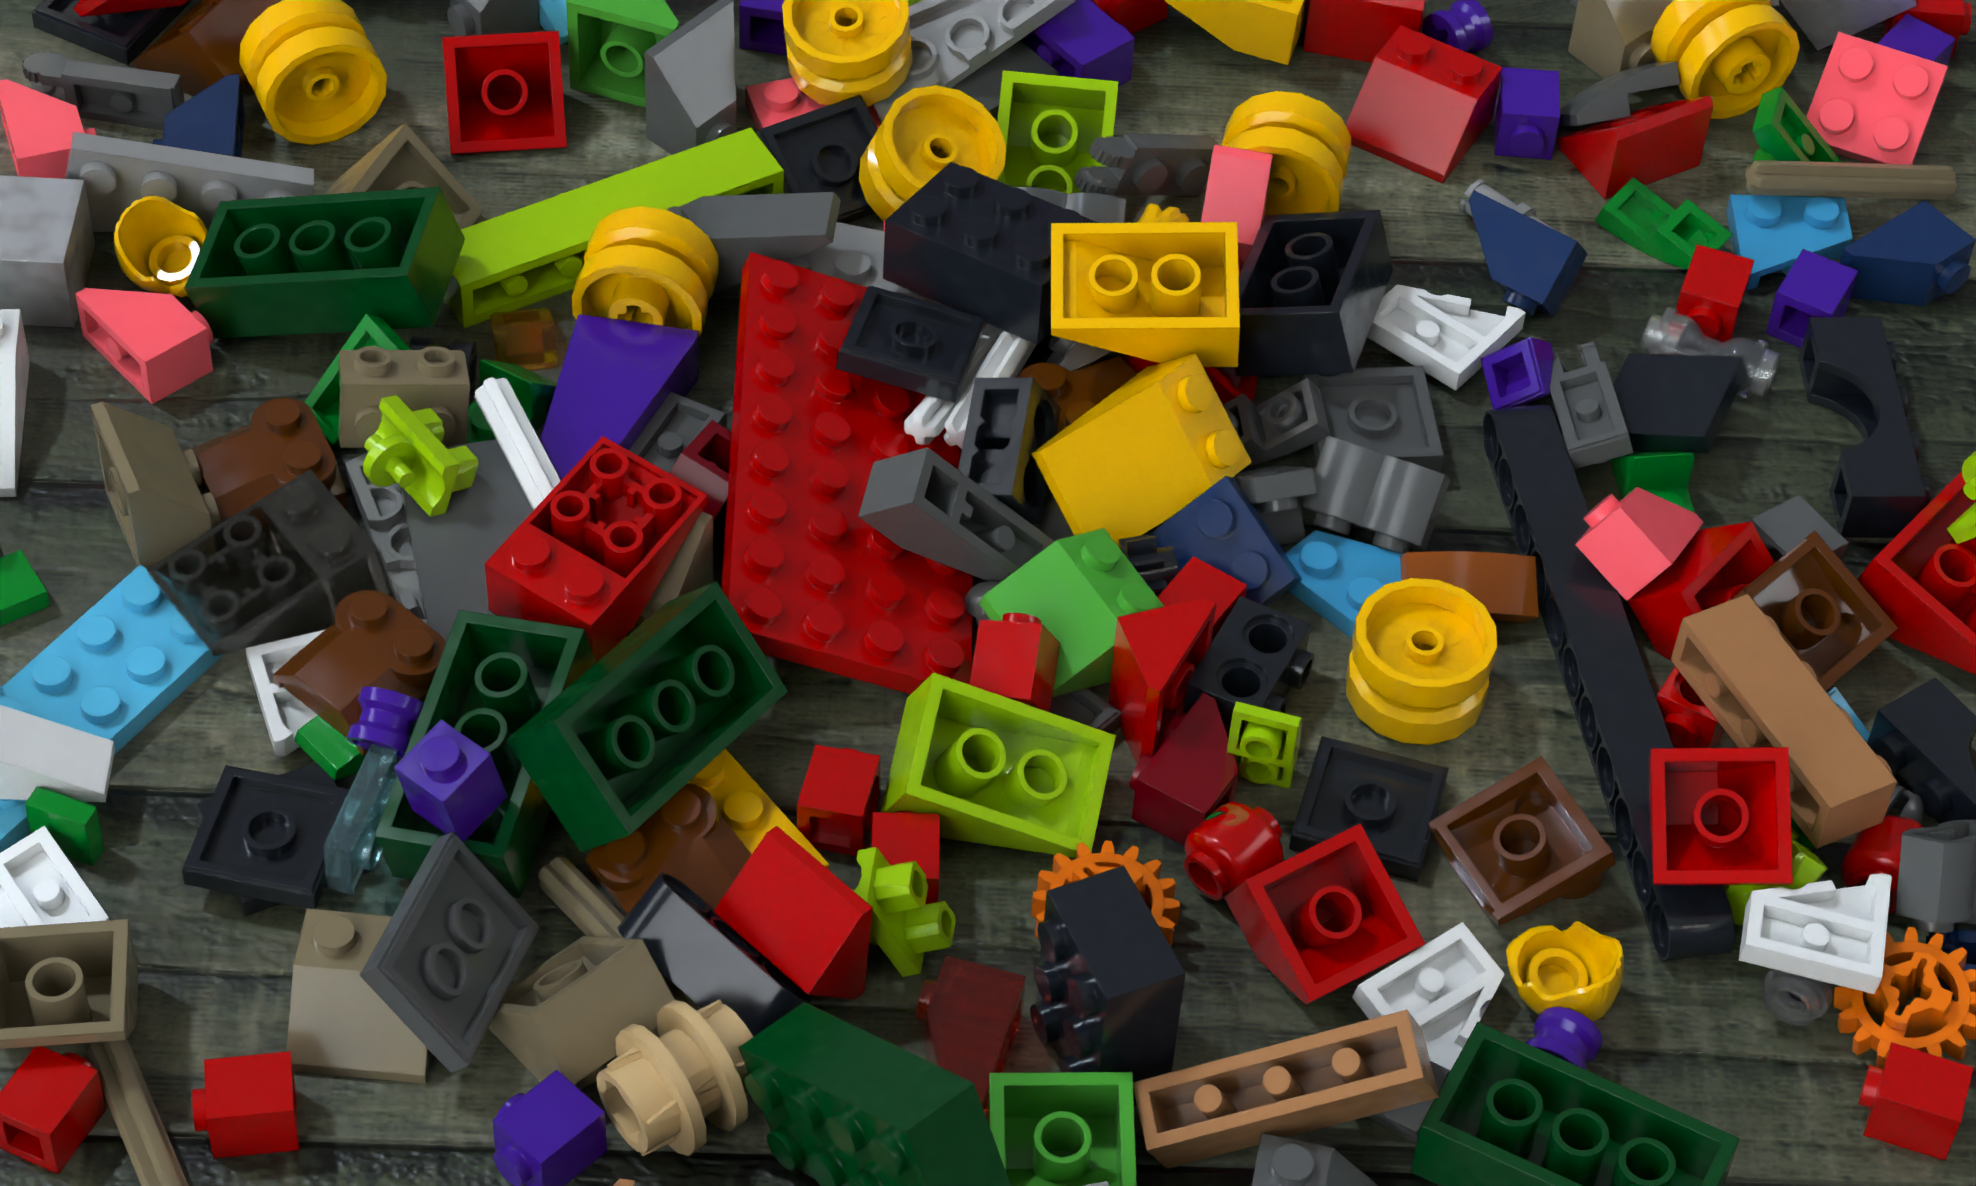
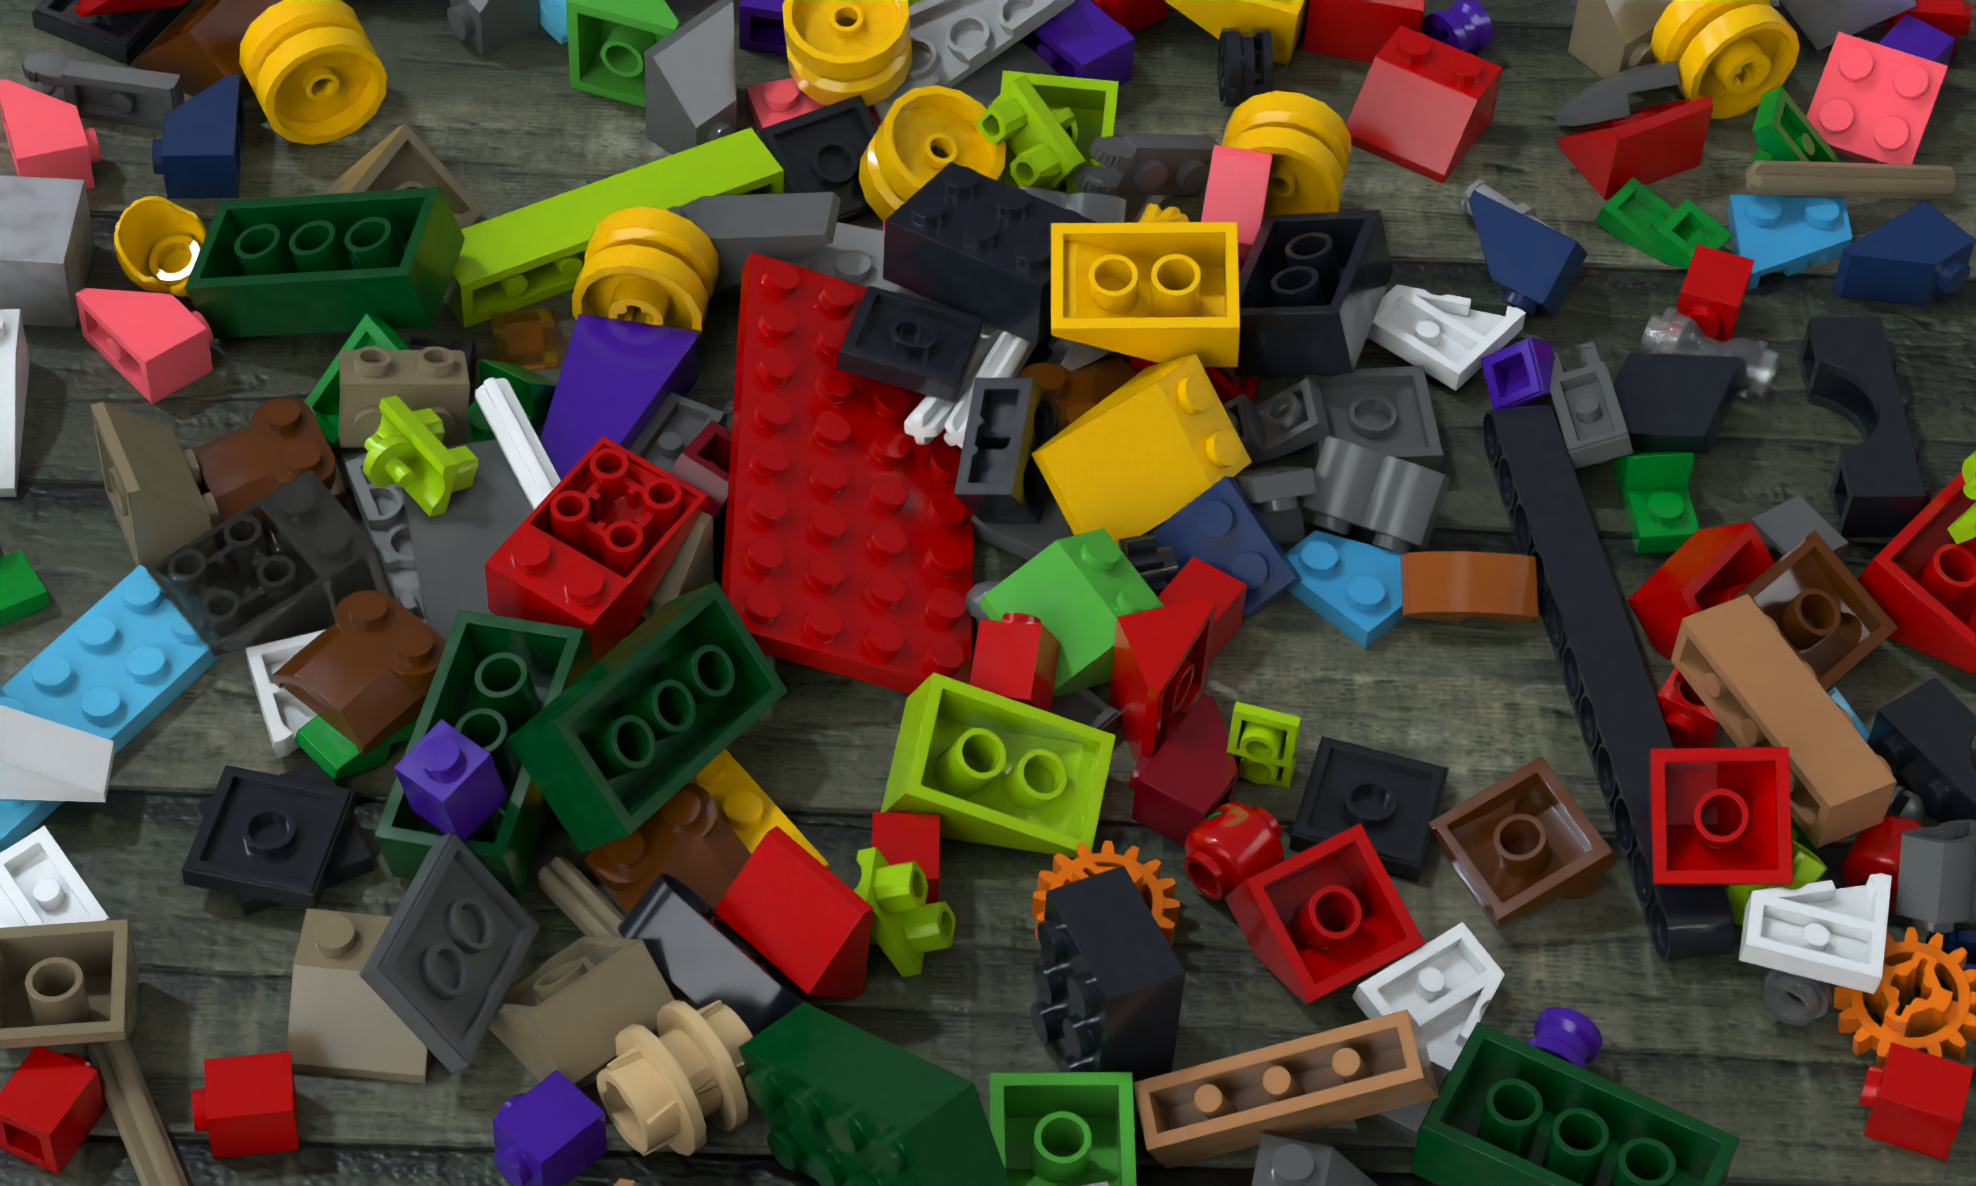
green tile [25,787,105,866] -> none
light grey wing [65,132,314,232] -> none
clear light blue plate [324,744,397,894] -> none
dark purple wheel [346,686,424,758] -> none
red slope [442,31,567,154] -> none
red brick [797,744,881,856] -> none
dark grey slope [858,447,1055,581] -> none
clear red slope [916,956,1026,1119] -> none
black brick [1183,596,1315,739] -> none
yellow wheel [1346,578,1497,745] -> none
dark purple brick [1494,67,1560,160] -> none
yellow hair [1506,921,1624,1022] -> none
coral slope [1575,487,1704,601] -> none
dark purple brick [1765,249,1858,348] -> none
none -> lime hips [976,75,1086,191]
none -> black wheel [1218,27,1273,107]

